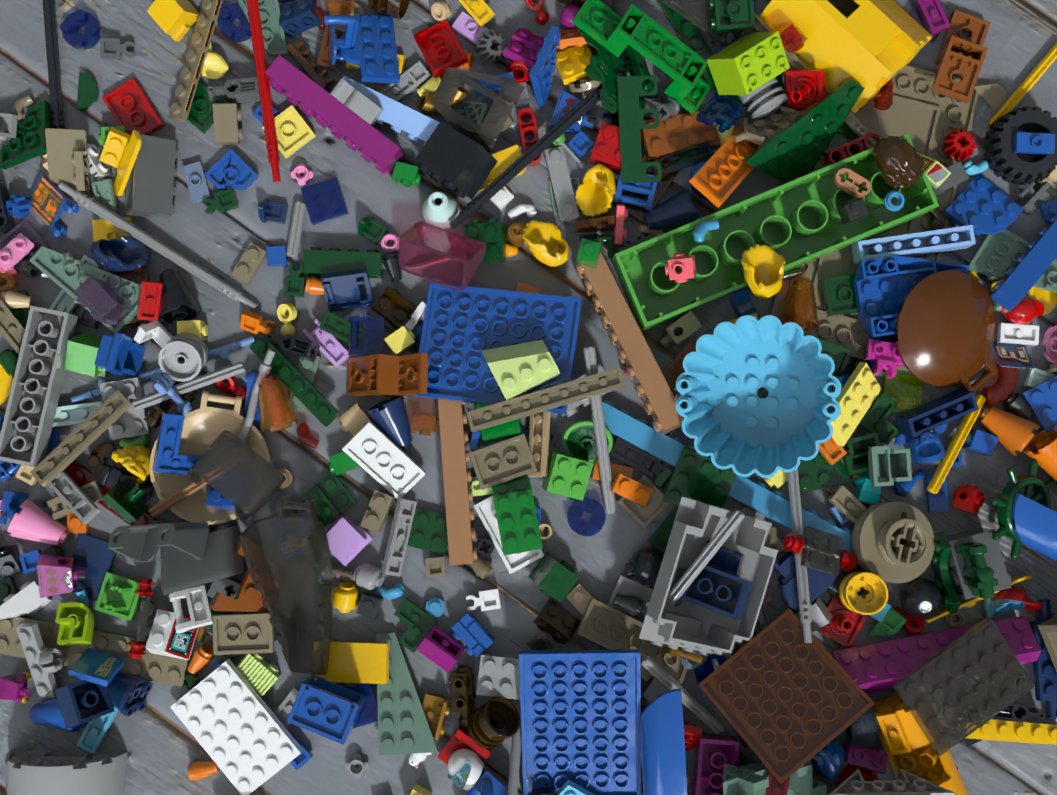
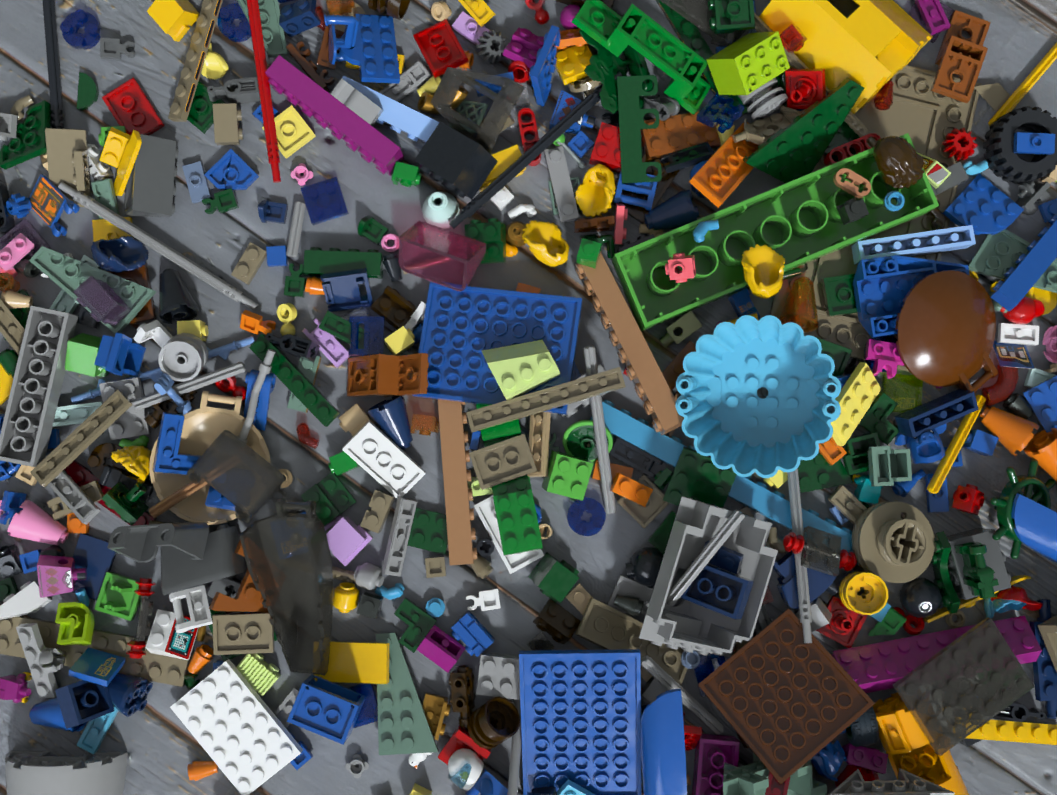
red plate [137,280,163,321] -> none
clear orange cone [258,376,299,432] -> none
pearl gold bar [665,647,703,664] -> none

